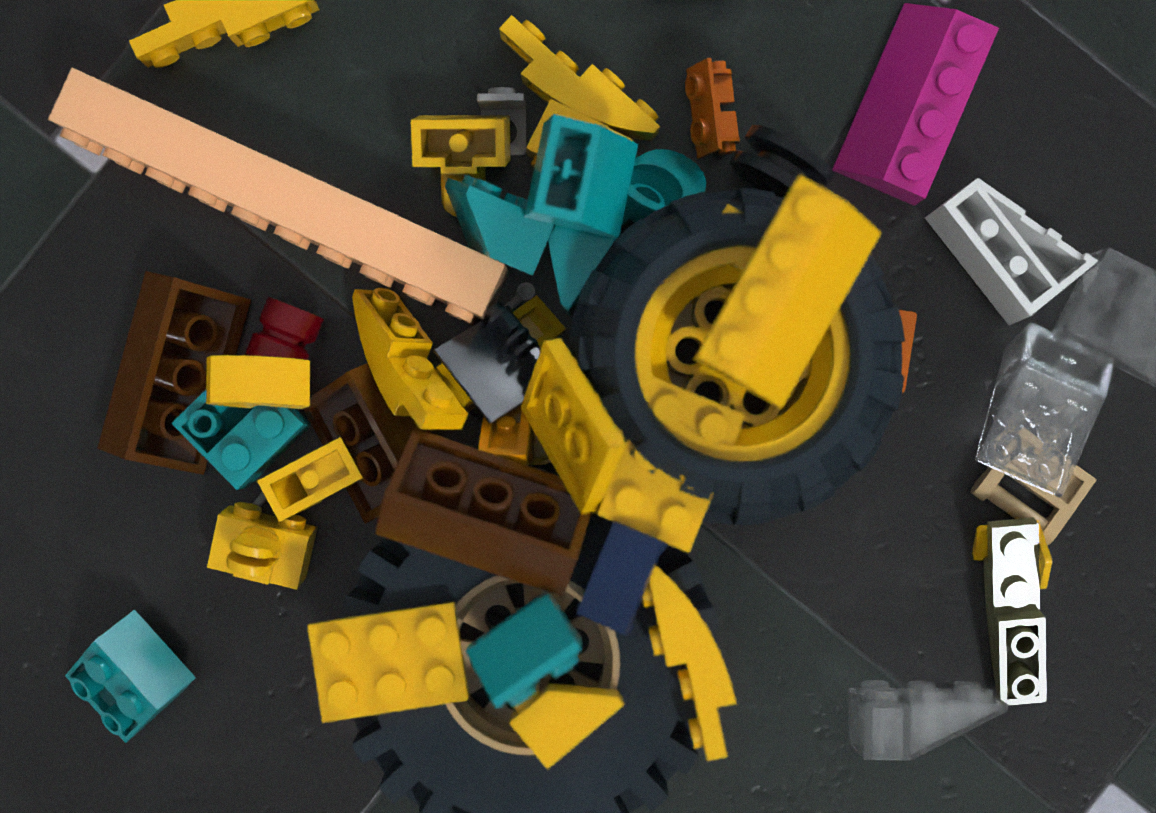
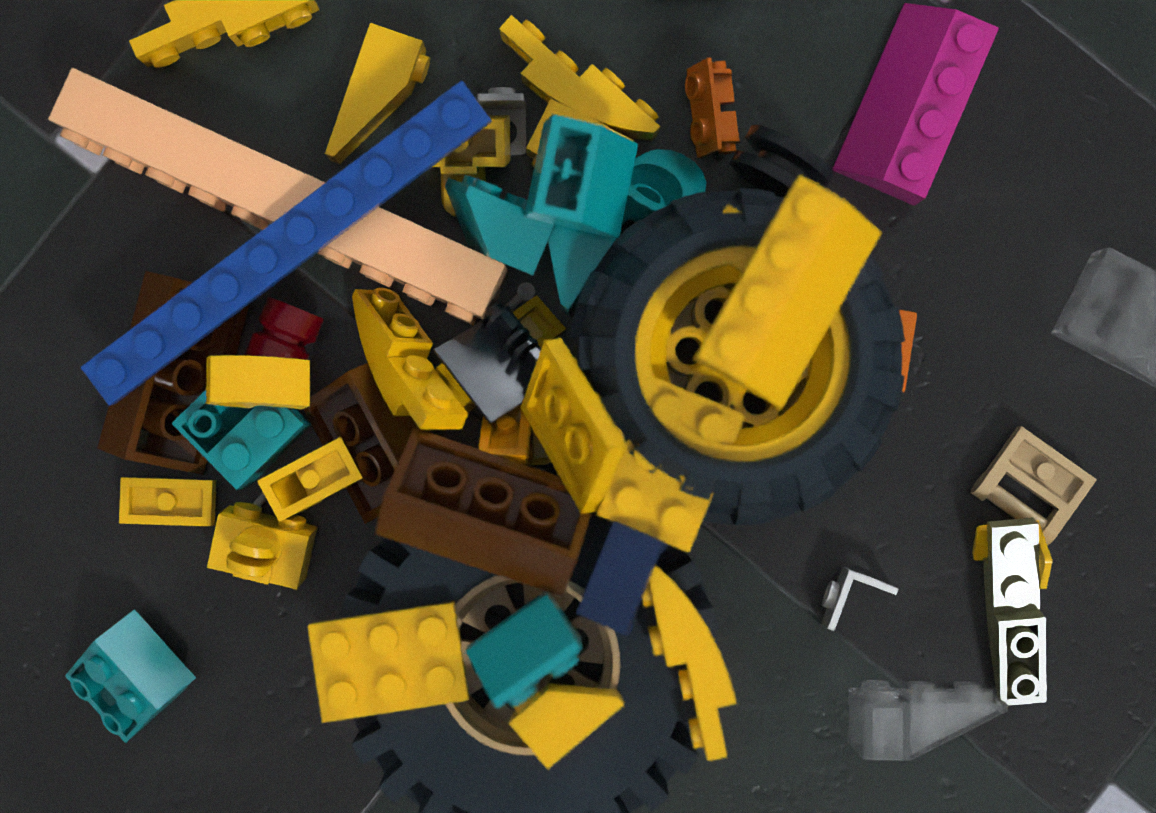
white wedge [925,178,1098,325] -> none
clear slope [975,322,1115,498] -> none
none -> blue plate [80,81,492,406]
none -> yellow plate [119,477,216,526]
none -> yellow slope [325,23,430,164]
none -> white bracket [821,567,899,631]

